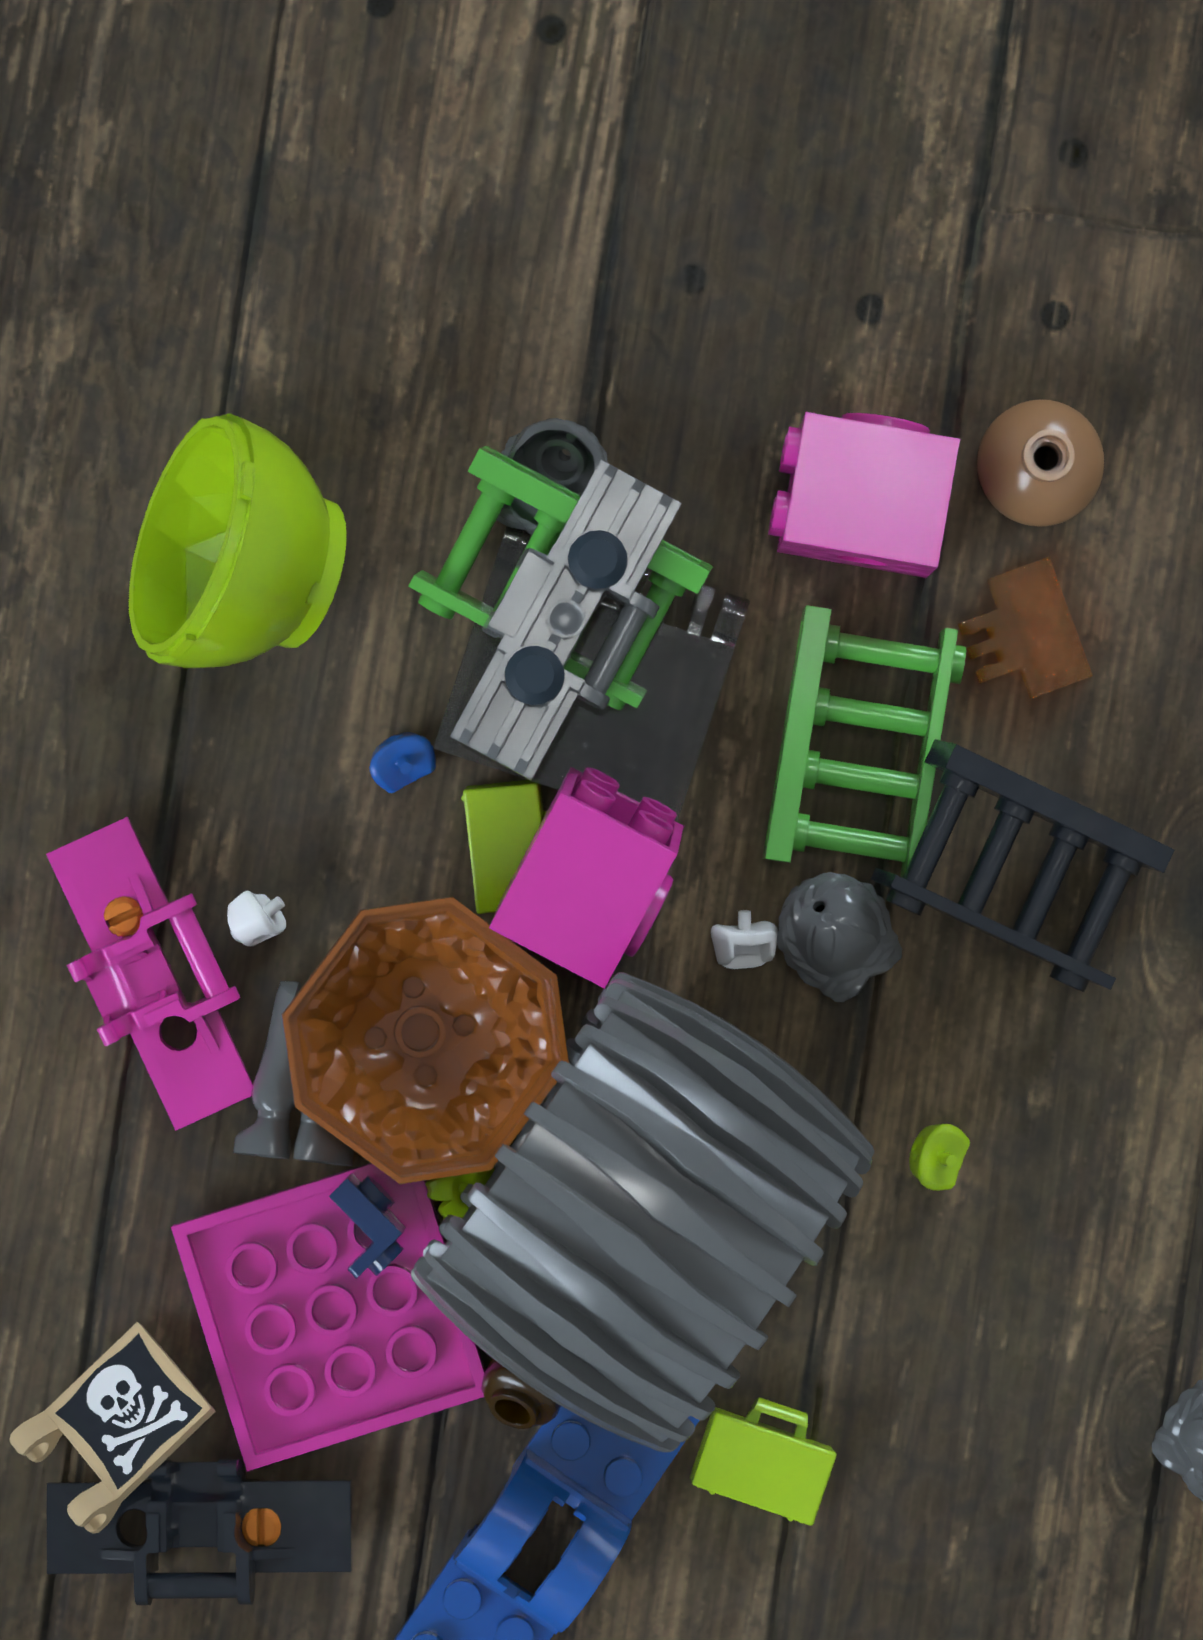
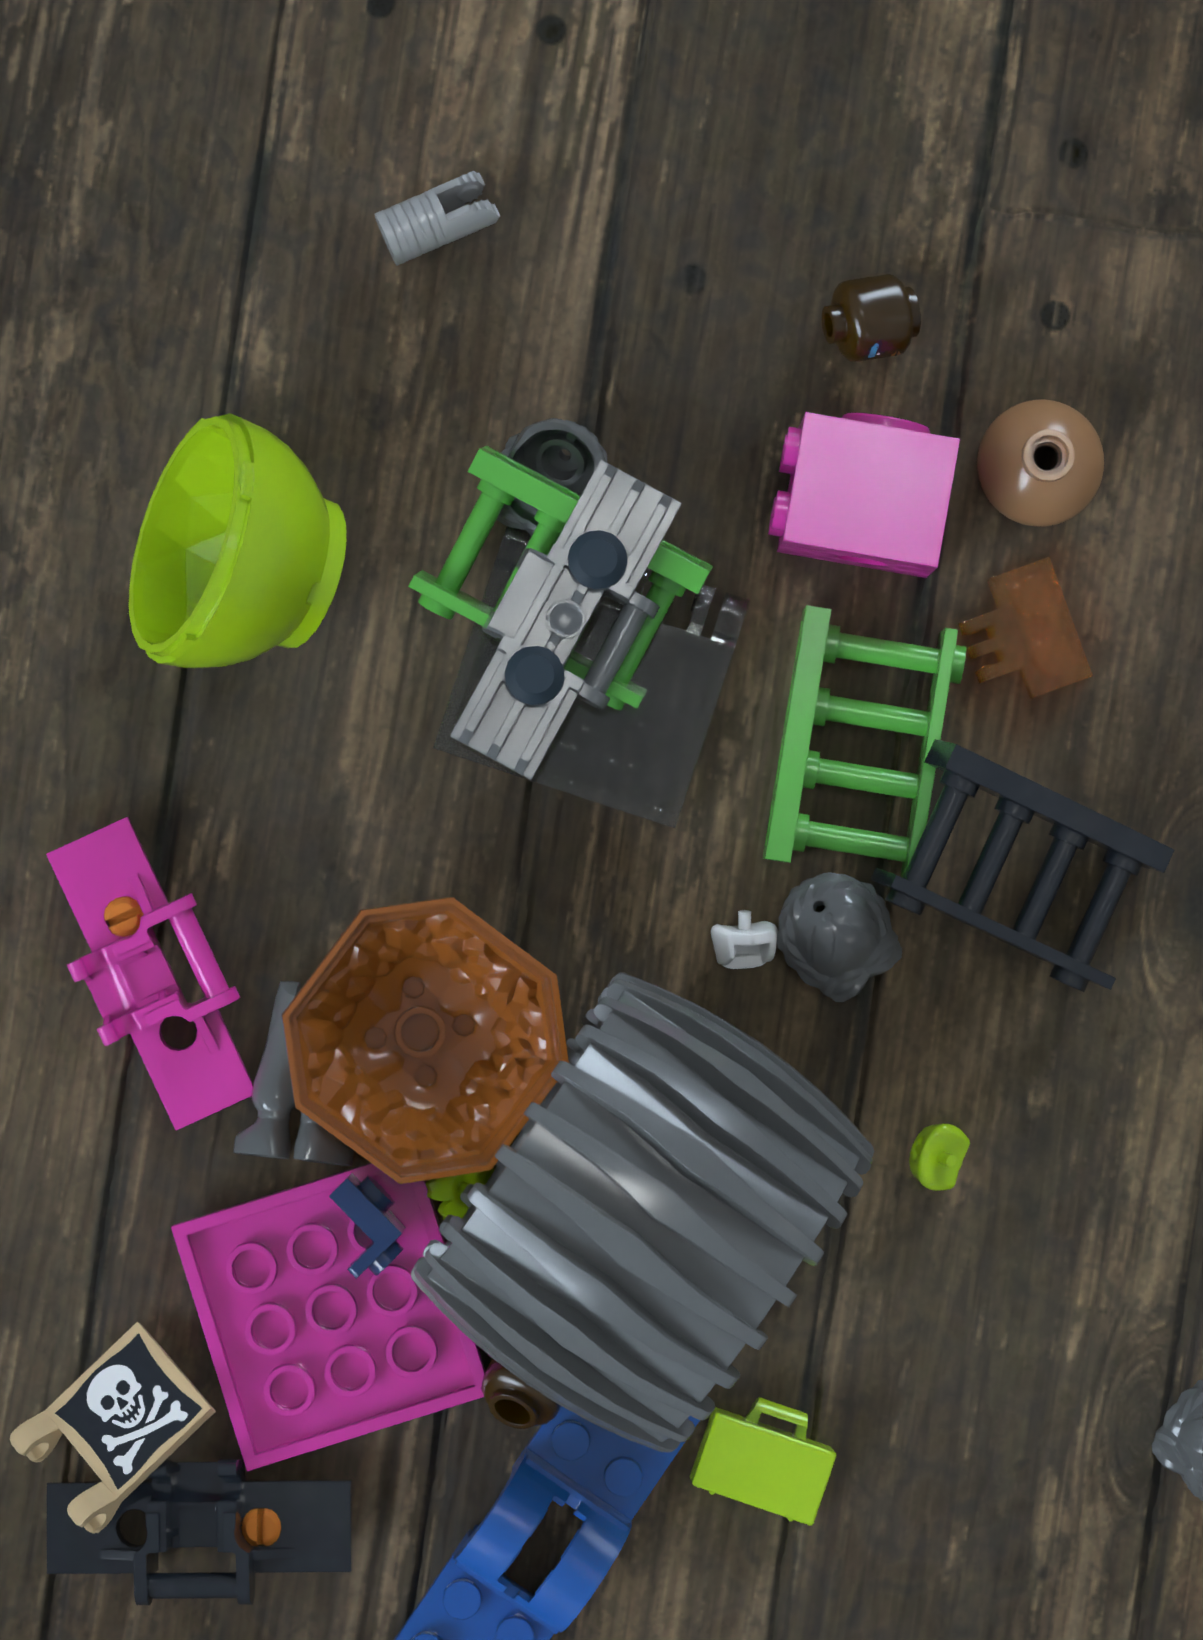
white piece [227,891,286,947] -> none
blue piece [369,732,436,793] -> none
lime piece [461,779,547,914] -> none
dark pink brick [489,767,684,989] -> none
none -> light grey hinge [374,171,501,266]
none -> dark brown head [822,274,921,362]

